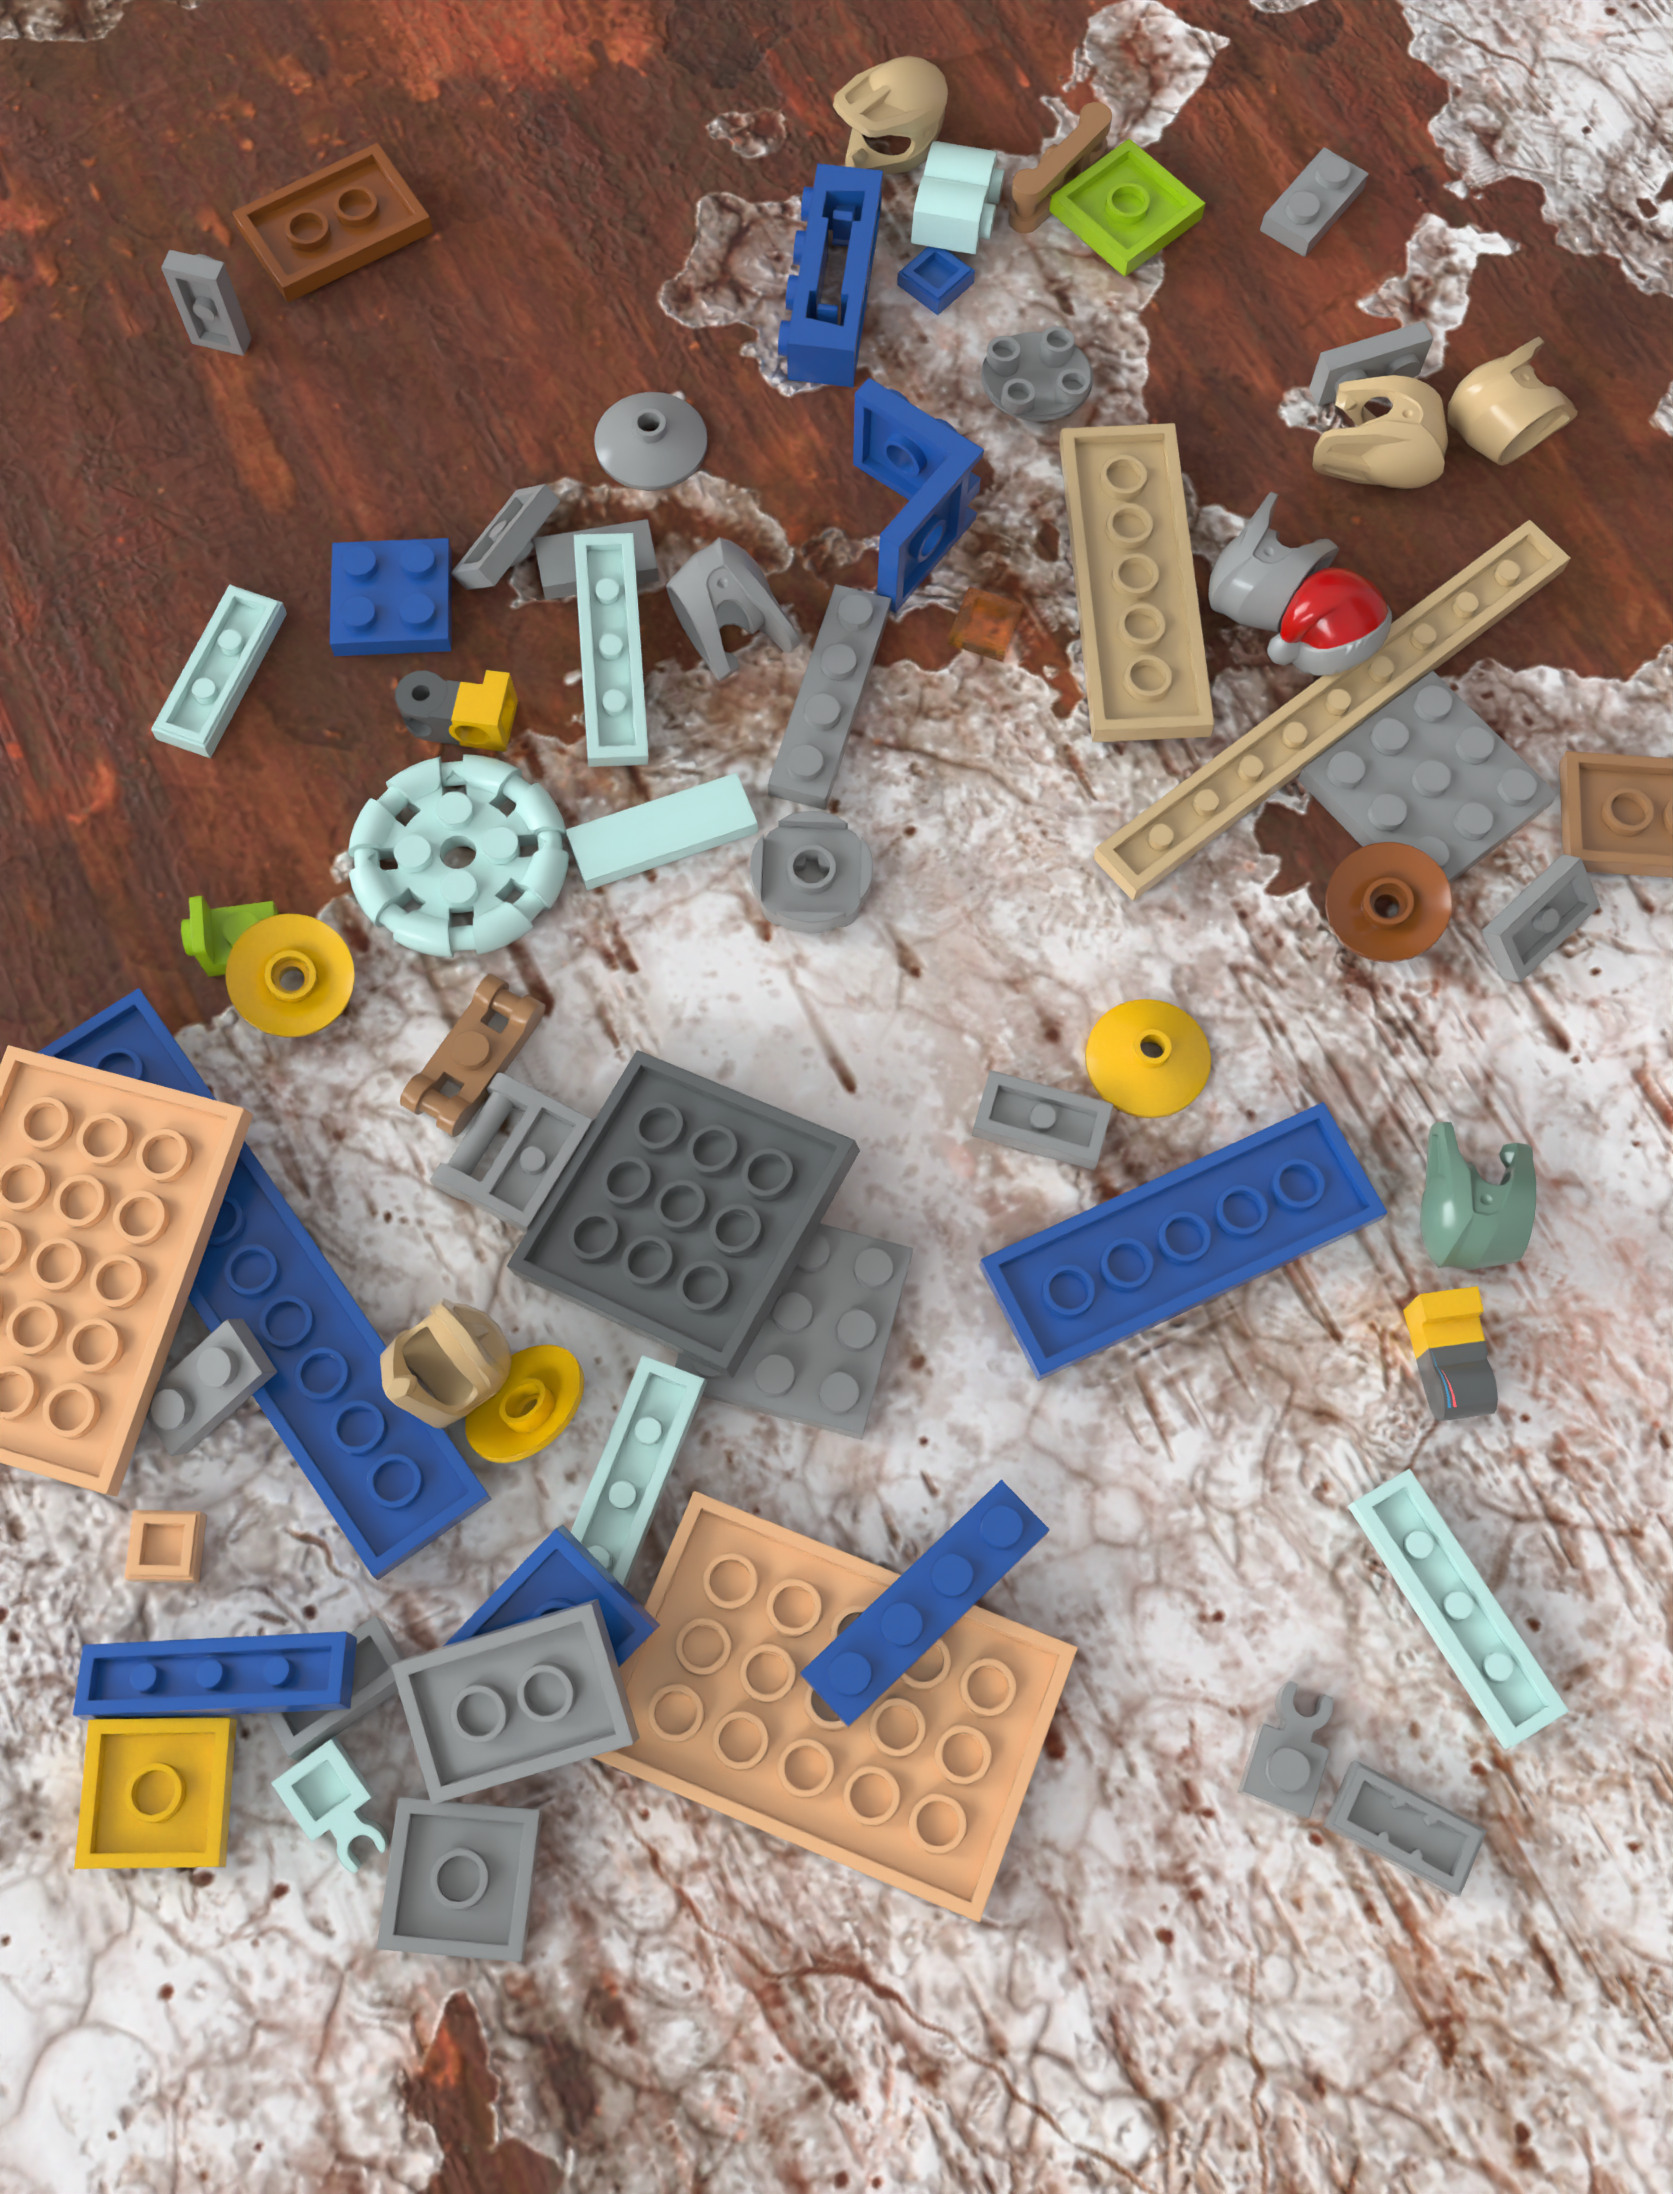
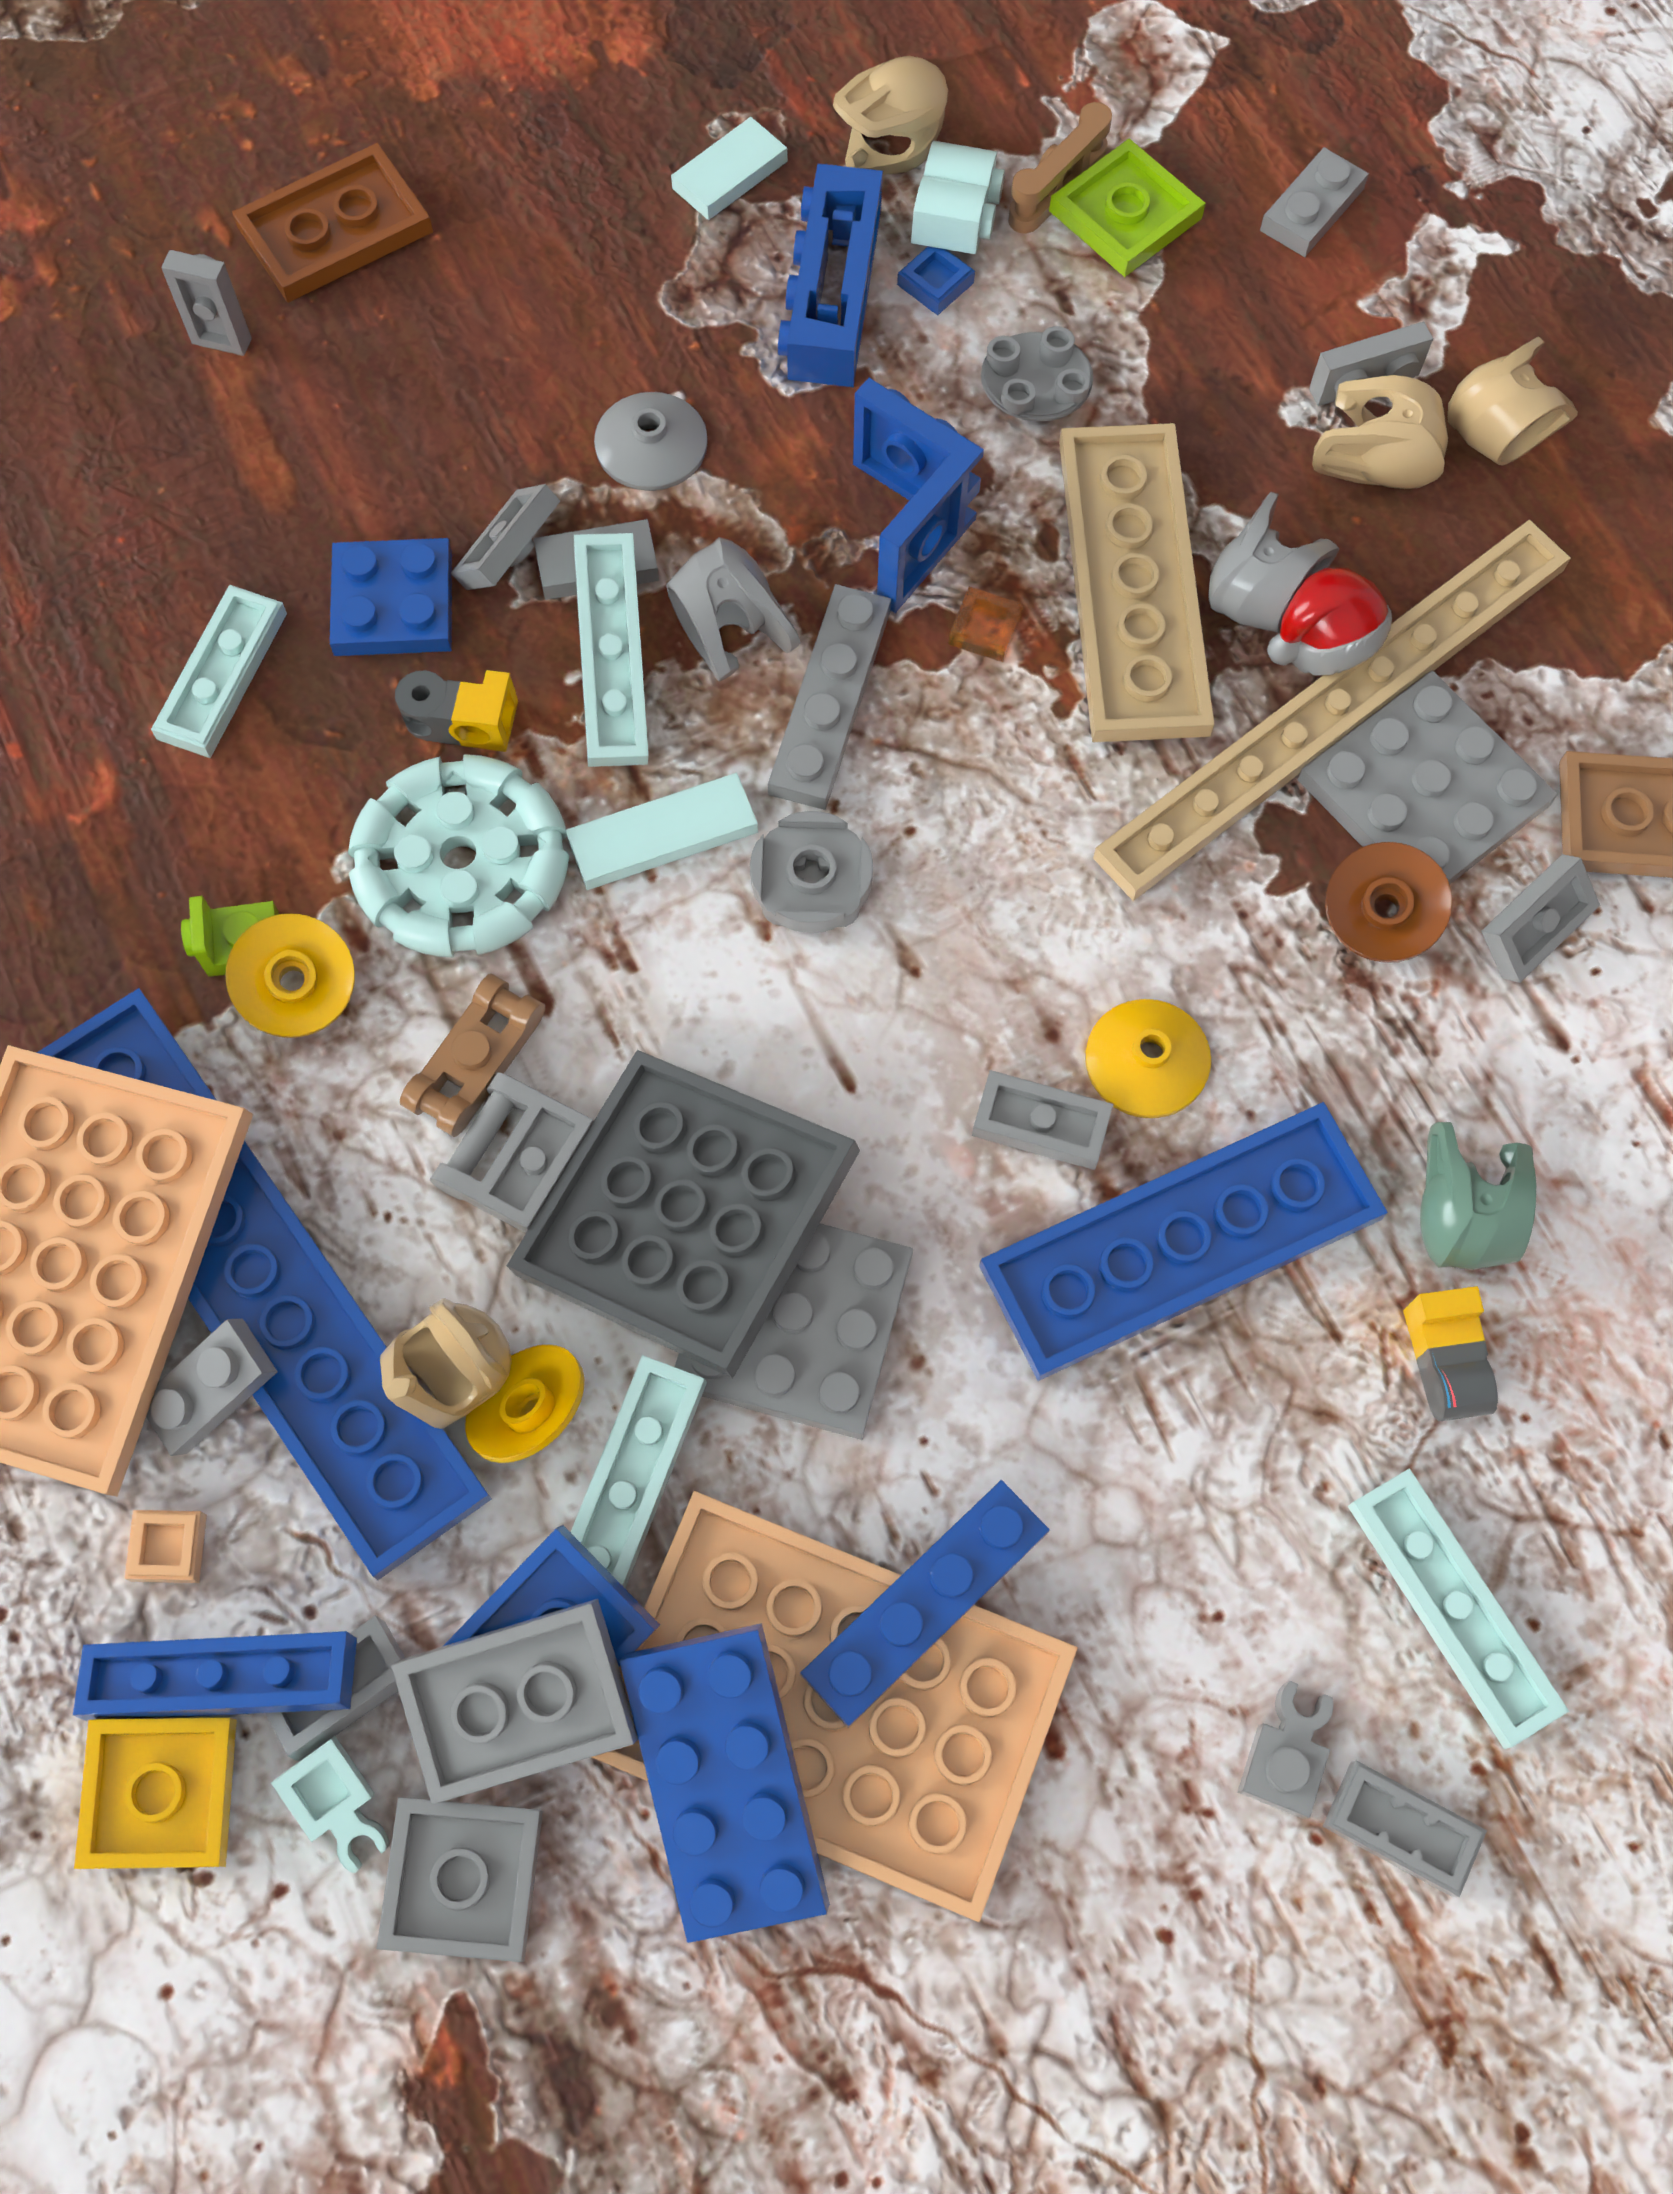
none -> blue plate [620,1623,830,1943]
none -> light aqua tile [671,117,788,220]

